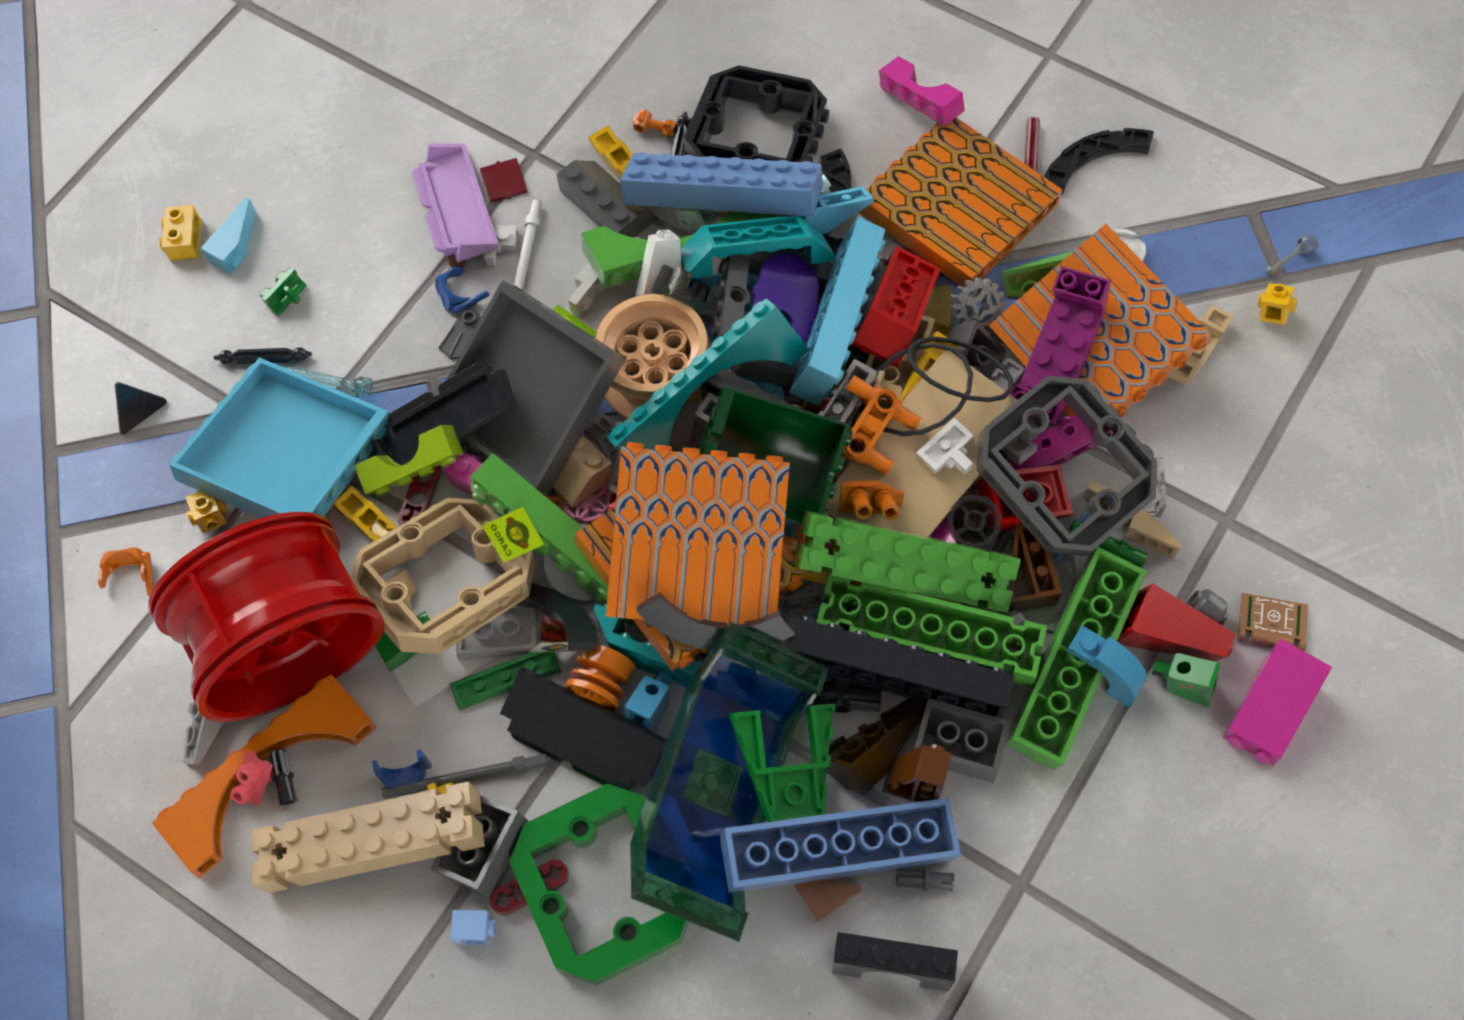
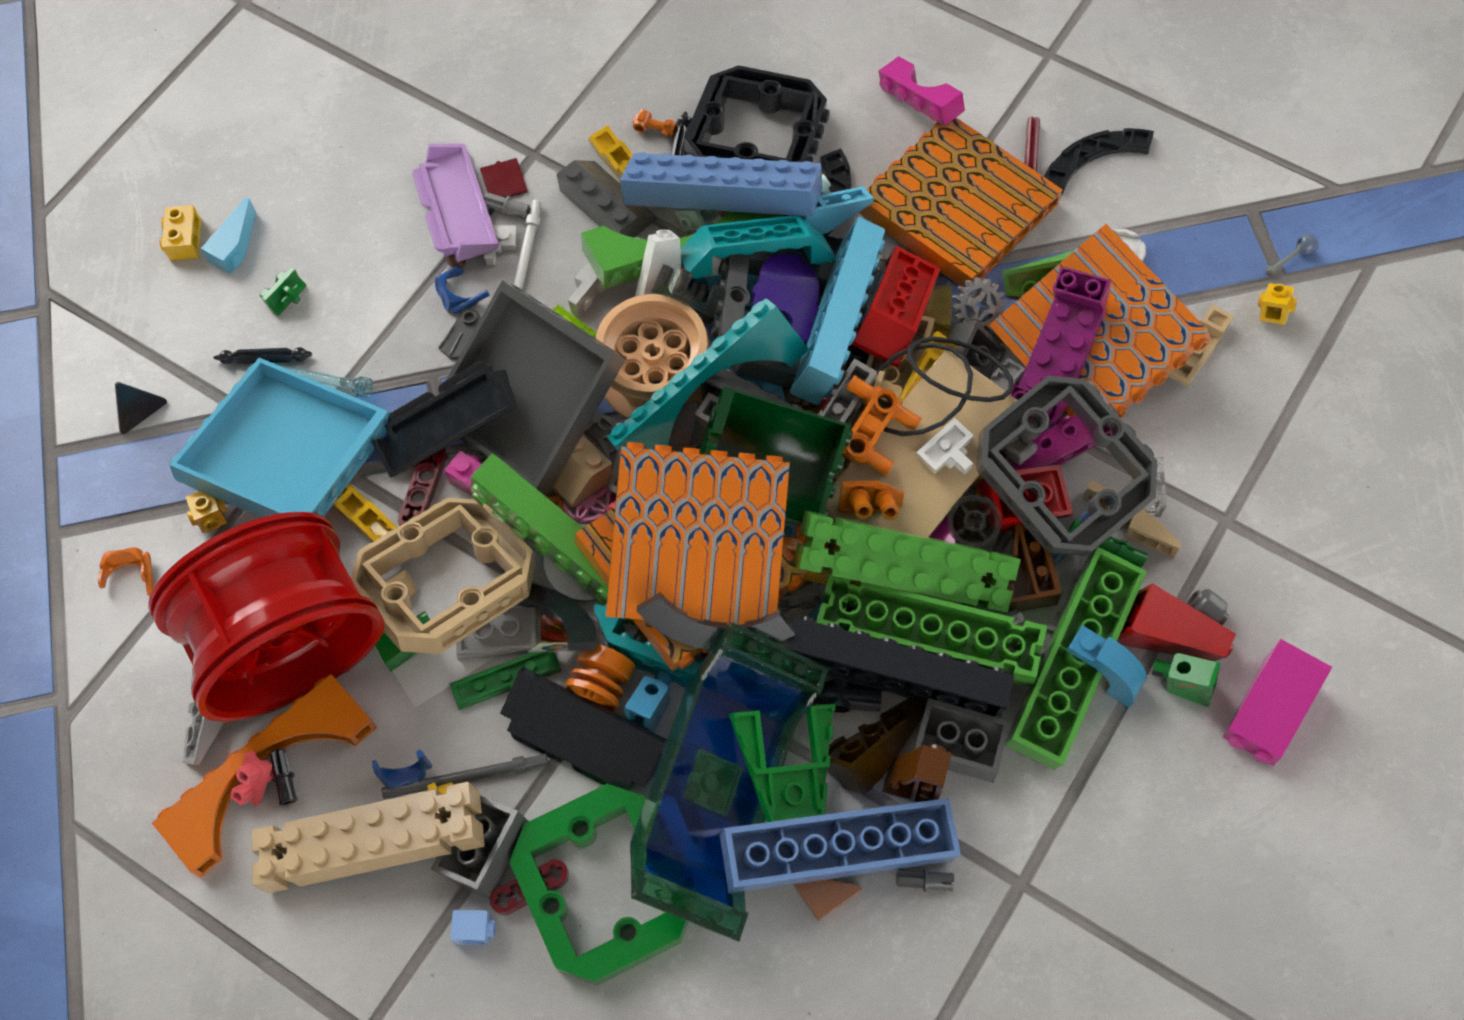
lime arch [354,425,464,497] -> none
clear neon green sticker [483,507,544,563] -> none
black arch [832,932,958,992] -> none
medium nougat piece [1237,593,1308,652] -> none
none -> light grey axle [483,193,531,219]

